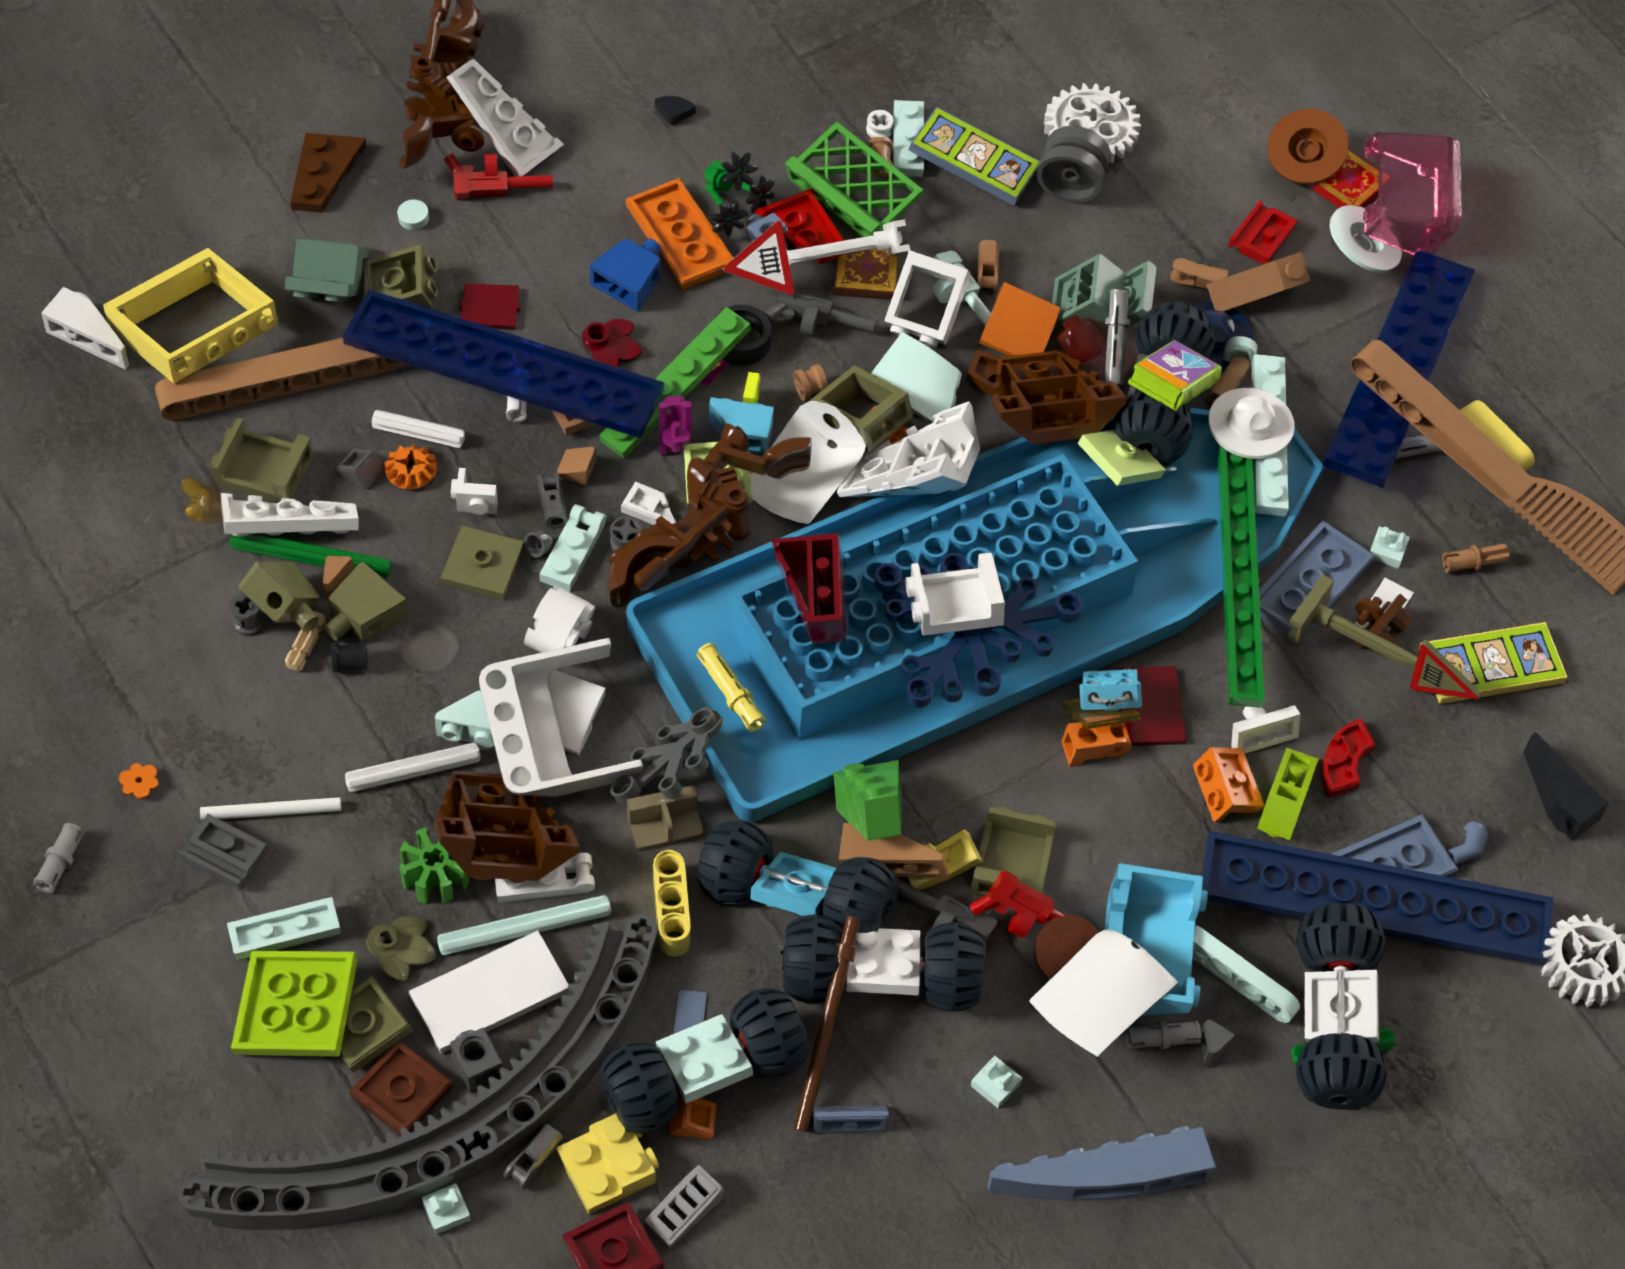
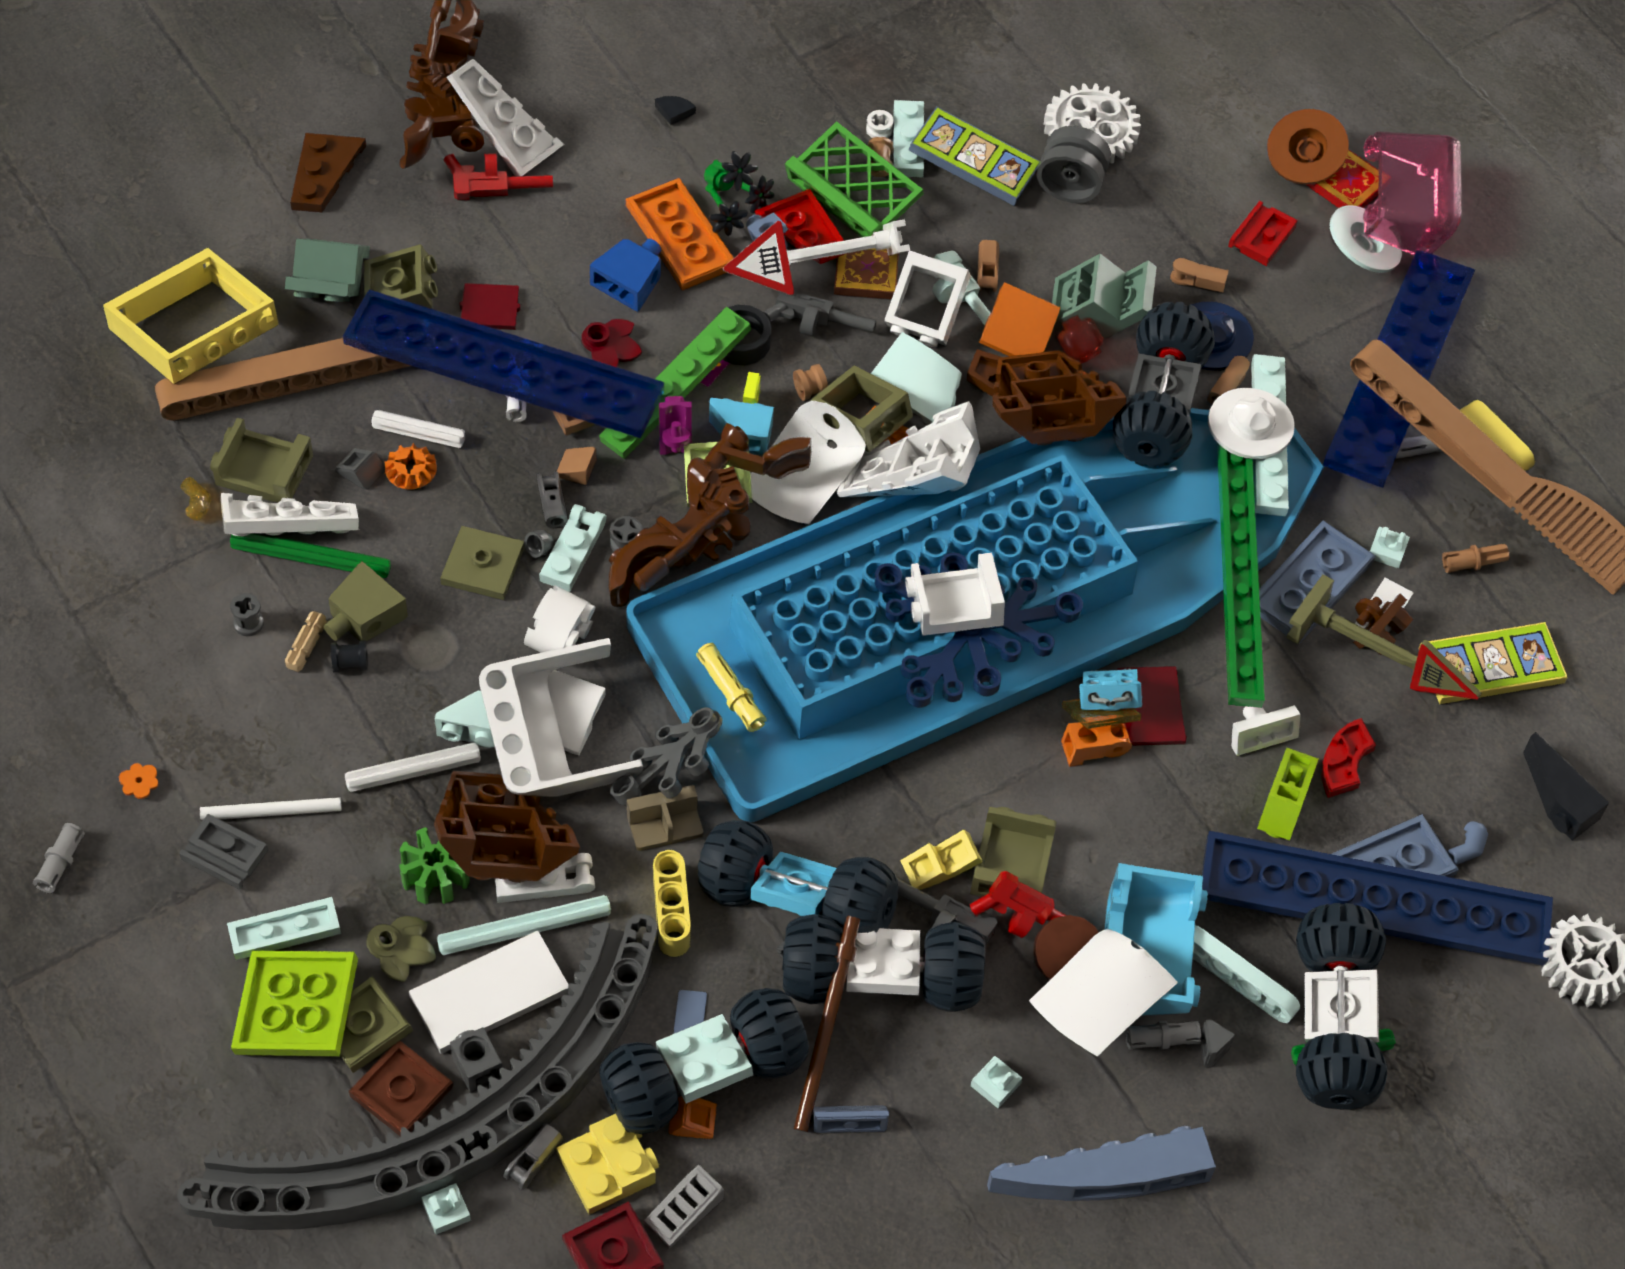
white slope [41,287,129,370] -> none
olive torso [237,561,319,631] -> none
medium nougat slope [323,556,354,602] -> none
light aqua tile [397,200,429,230] -> none
white bracket [451,468,498,515] -> none
white tile [621,482,676,525] -> none
dark red wedge [771,533,846,644] -> none
bright green wedge [833,760,902,841] -> none
medium nougat slope [839,823,949,877] -> none
yellowish green plate [1078,430,1166,486] -> none
light grey pin [1104,289,1130,386] -> none
piece [1128,340,1222,410] -> none
orange bracket [1193,747,1265,822] -> none
medium nougat slope [1206,252,1311,312] -> none
light aqua tile [1222,336,1258,367] -> none

